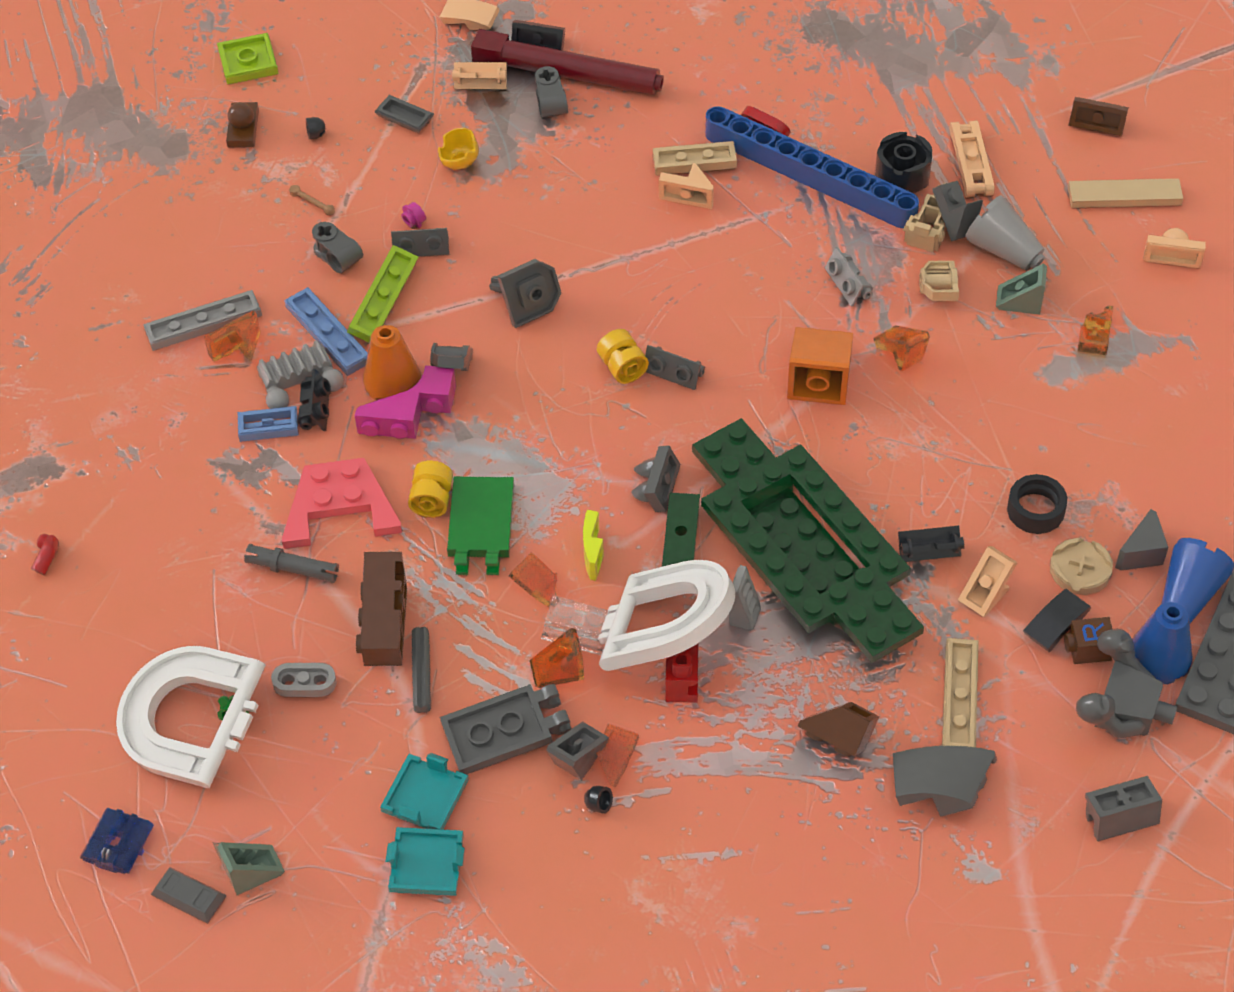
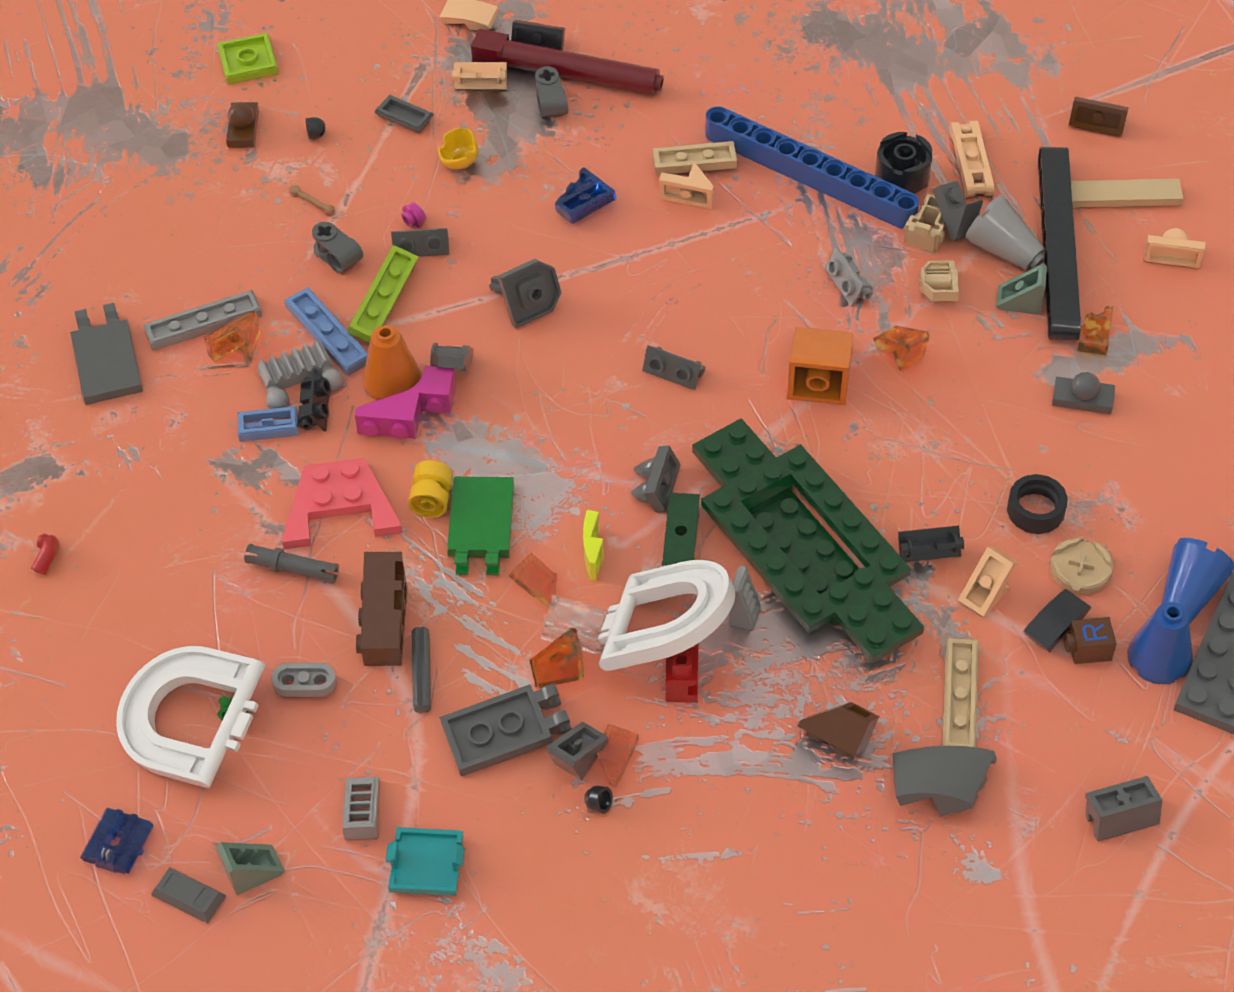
teal piece [380,753,469,830] -> none
yellow wheel [596,329,649,384] -> none
red plate [741,106,791,136] -> none
dark grey torso [1076,628,1178,739] -> none
dark grey slope [1115,509,1168,571] -> none
none -> dark grey tile [70,303,143,405]
none -> light grey slope [342,777,379,840]
none -> clear blue wing [555,167,616,224]
none -> black beam [1038,147,1081,340]
none -> dark grey tile [1052,372,1115,414]

